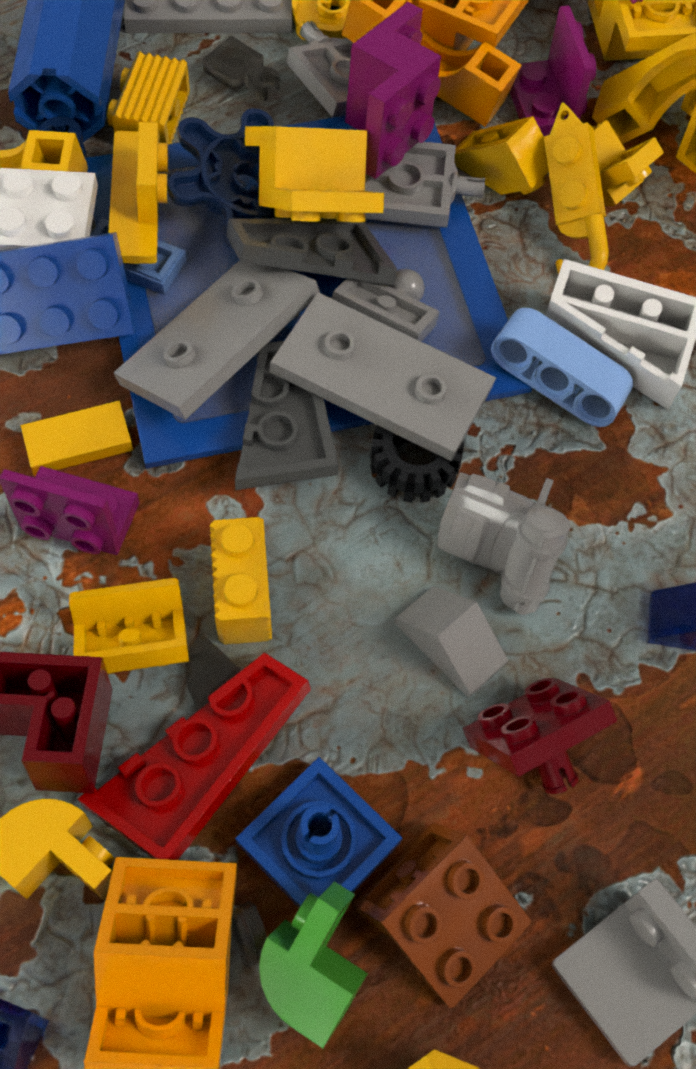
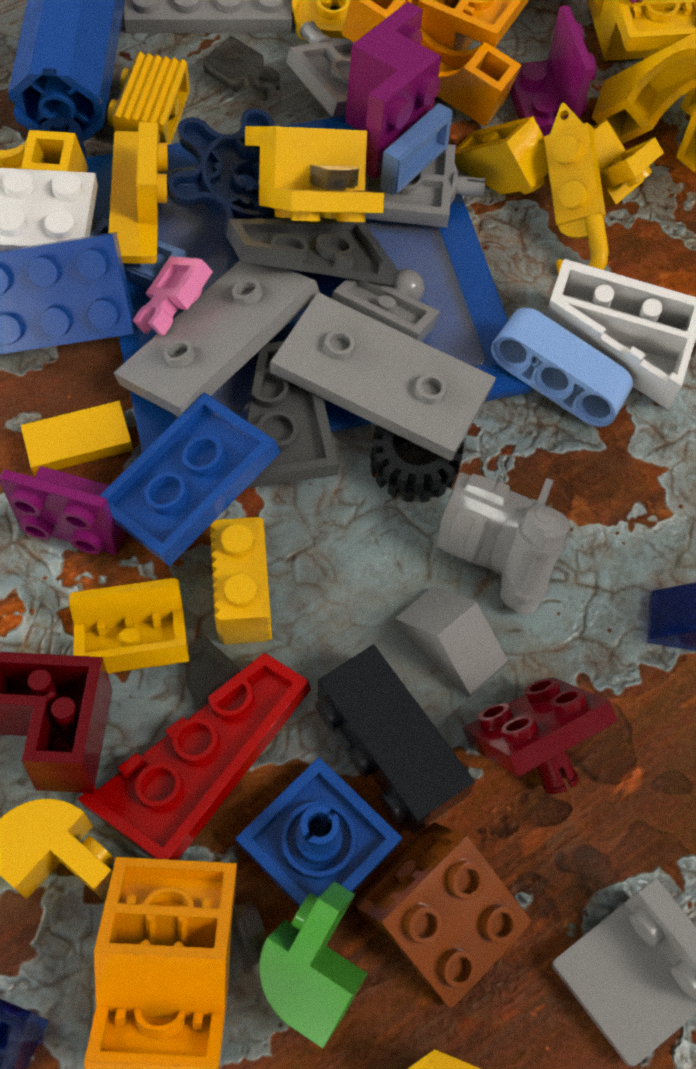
none -> blue plate [100,392,281,567]
none -> bright pink plate [132,256,213,336]
none -> clear smoke tile [310,165,359,191]
none -> black brick [315,644,475,834]
none -> medium blue tile [380,103,452,196]

